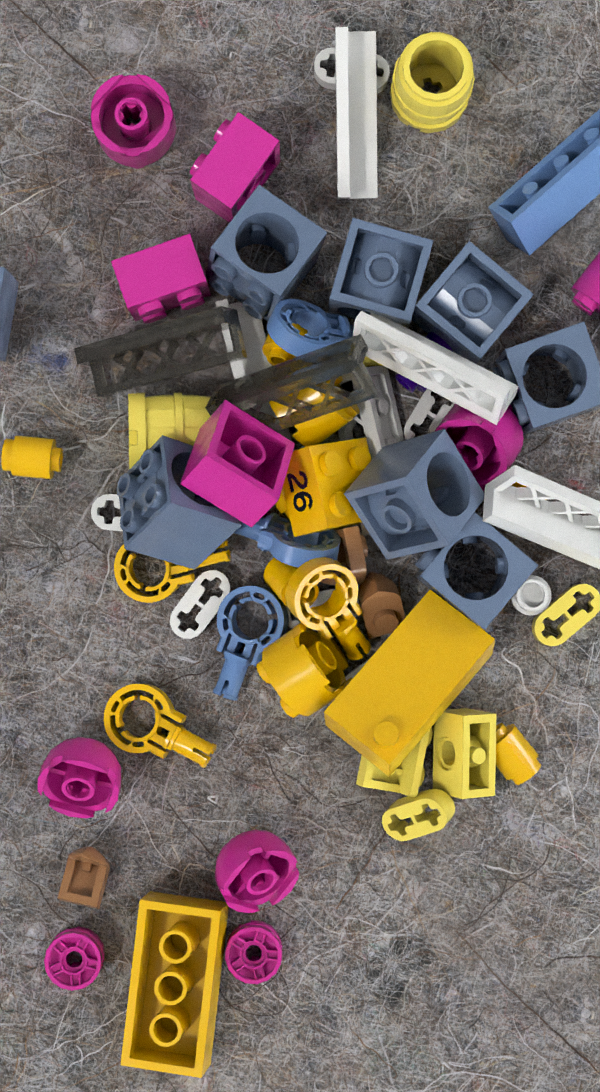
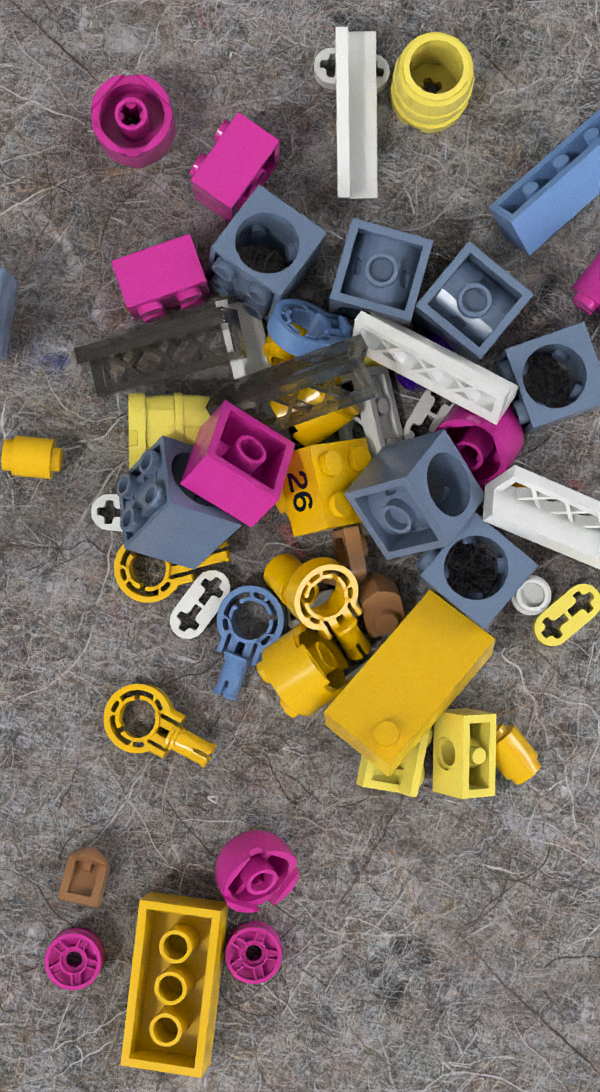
dark pink cylinder [38,737,121,819] -> none
medium blue pin [234,512,341,568] -> none
light yellow beam [382,788,455,841] -> none

